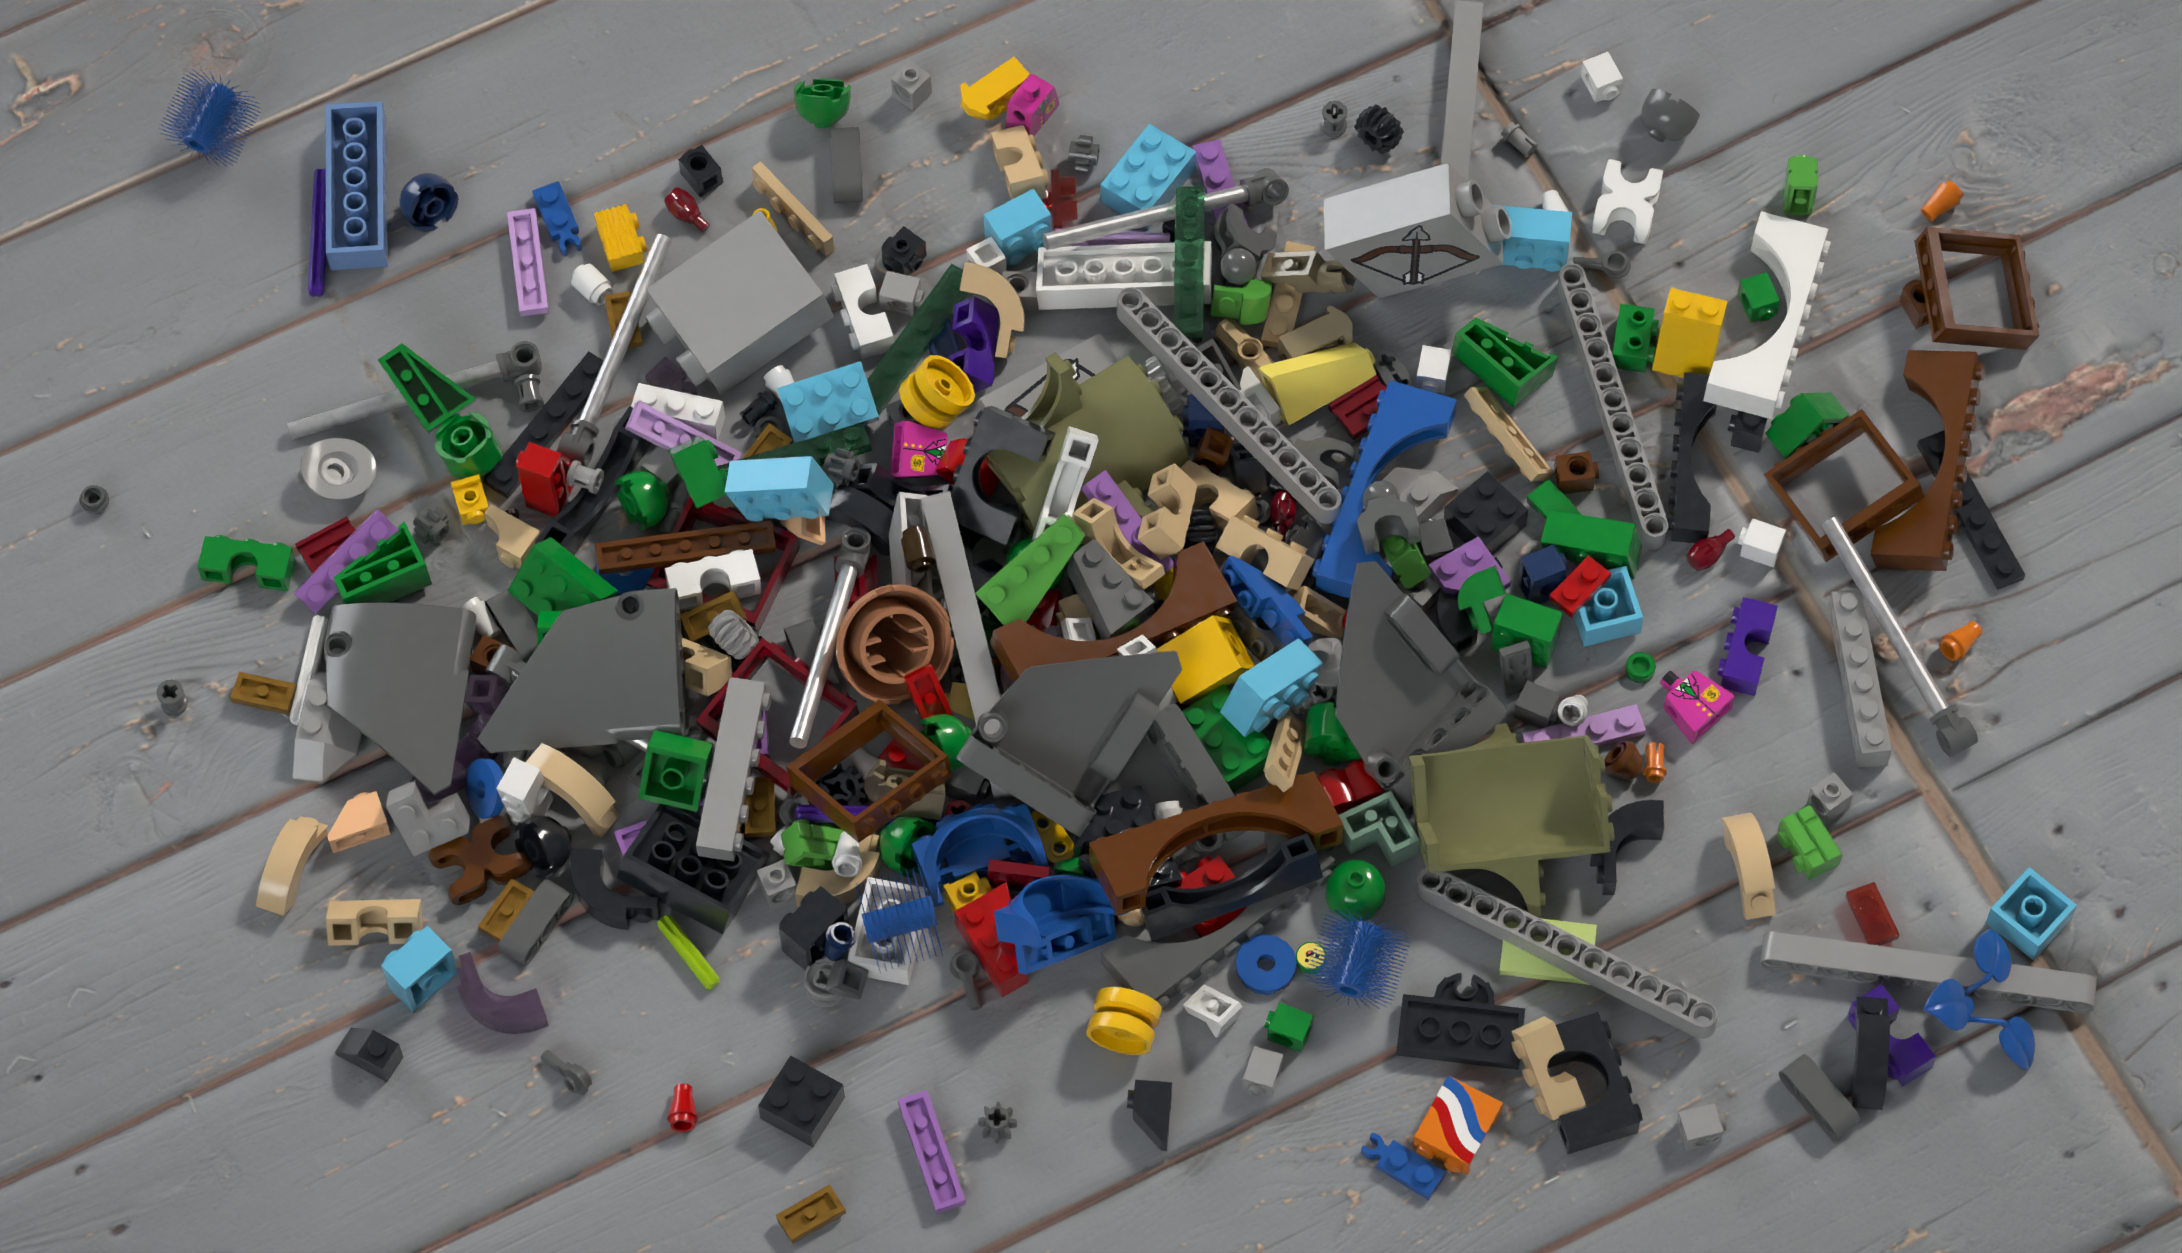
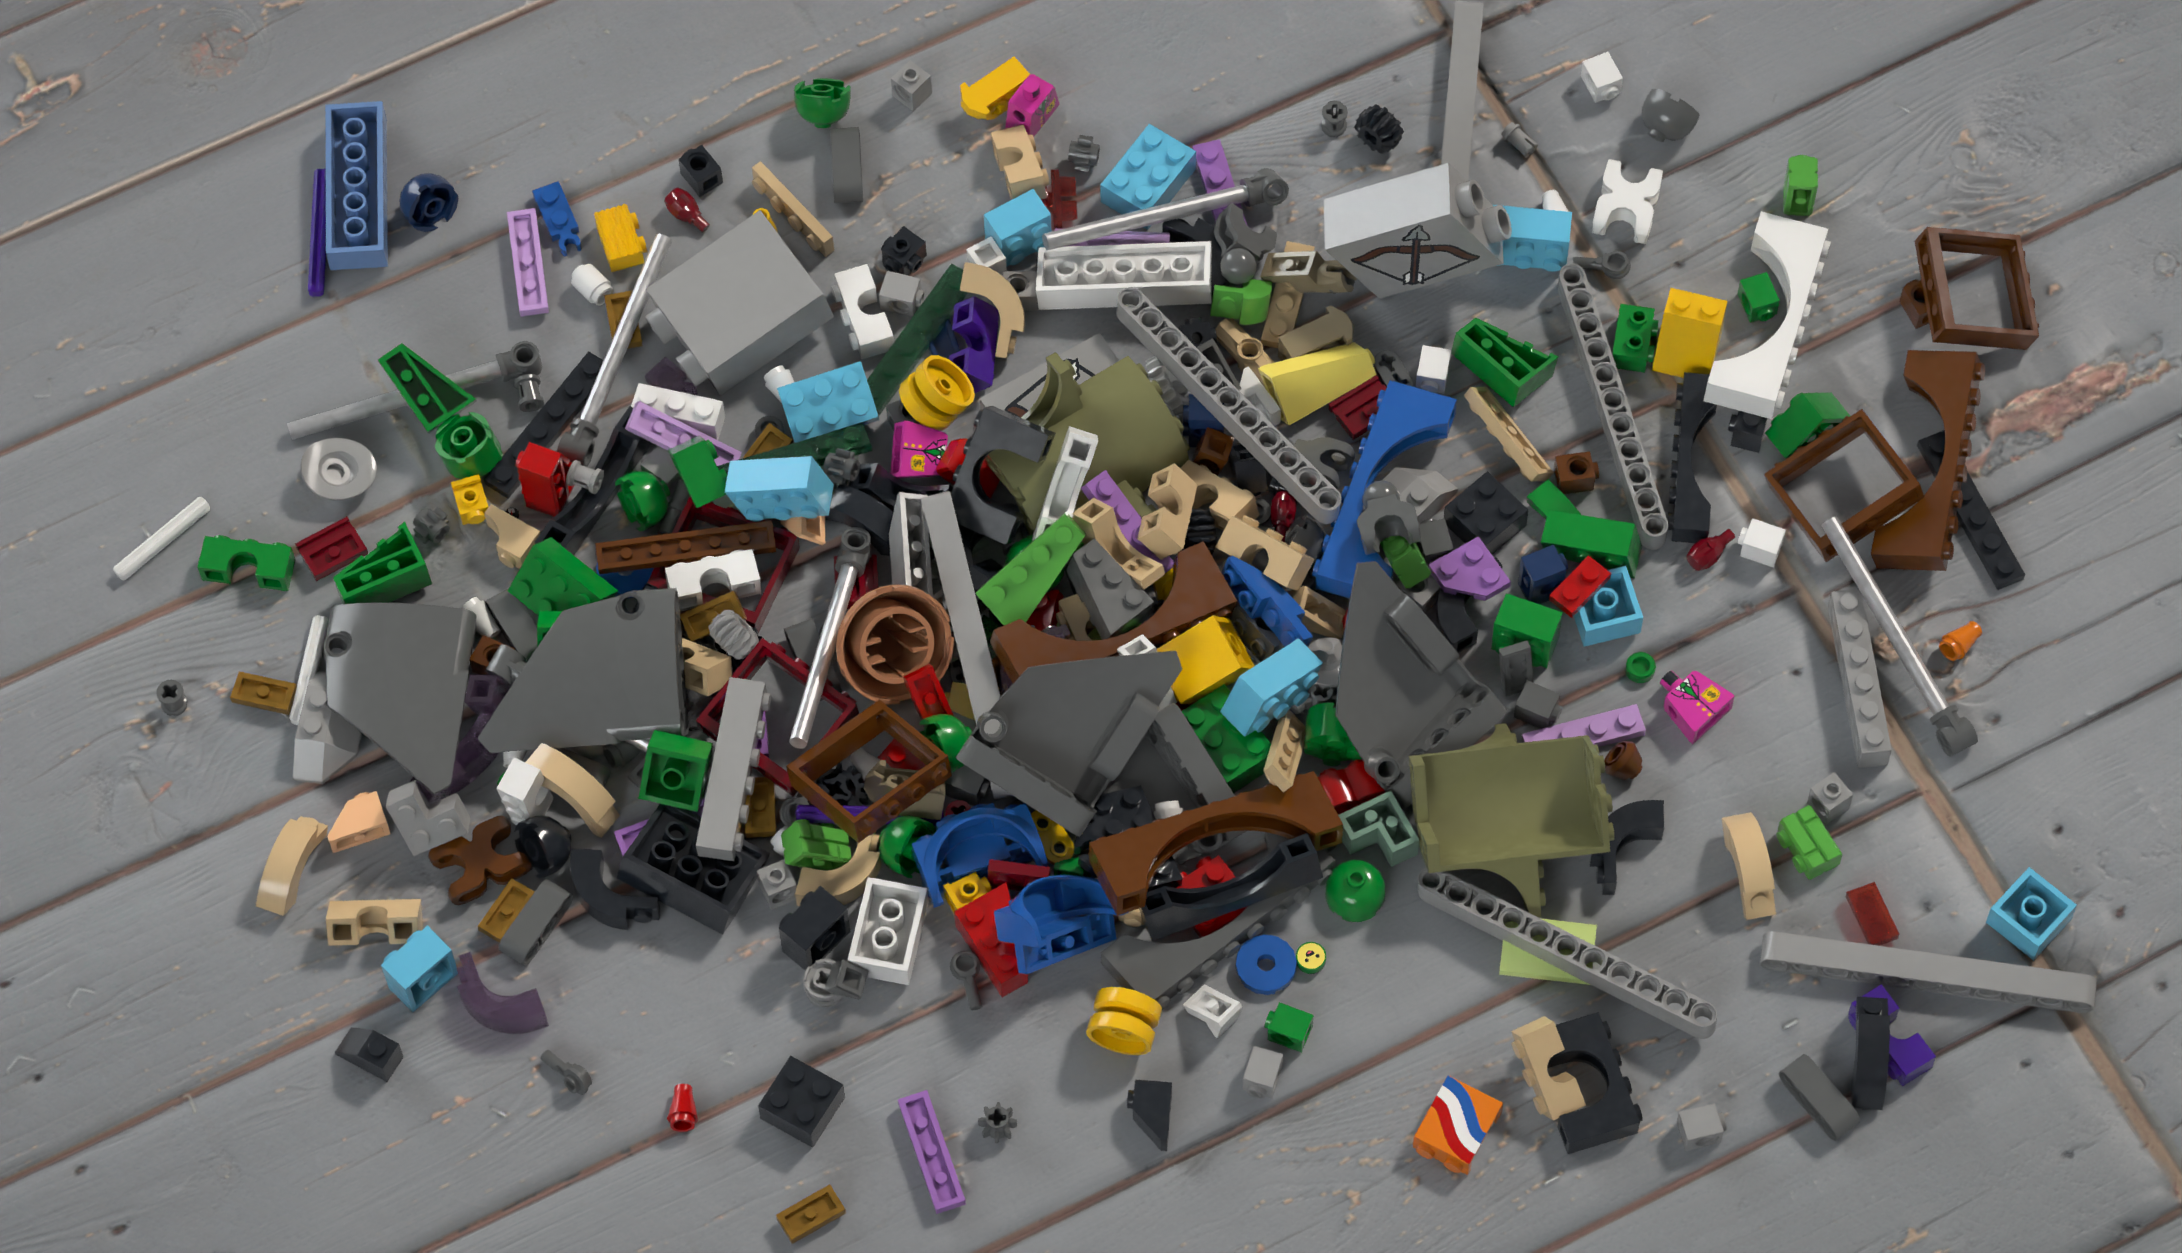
dark grey plate [79,485,109,514] -> none
blue piece [159,69,262,167] -> none
medium lavender plate [294,509,398,614] -> none
blue tile [466,759,504,819] -> none
lime axle [657,915,720,990] -> none
black pin [740,390,777,427] -> none
dark blue cone [824,922,856,961] -> none
white cone [832,832,862,877] -> none
blue piece [856,868,943,973] -> none
dark brown brick [901,526,936,573] -> none
white tile [1060,618,1096,641] -> none
clear green plate [1173,186,1206,338] -> none
blue piece [1305,909,1410,1009] -> none
blue plate [1361,1133,1446,1200] -> none
black plate [1396,973,1525,1070] -> none
green brick [1458,565,1506,634] -> none
white cone [1558,695,1588,726] -> none
orange pin [1643,742,1667,783] -> none
dark purple arch [1717,597,1778,696] -> none
orange cone [1921,180,1963,222] -> none
blue plant [1923,928,2035,1070] -> none
none -> white axle [113,497,210,581]

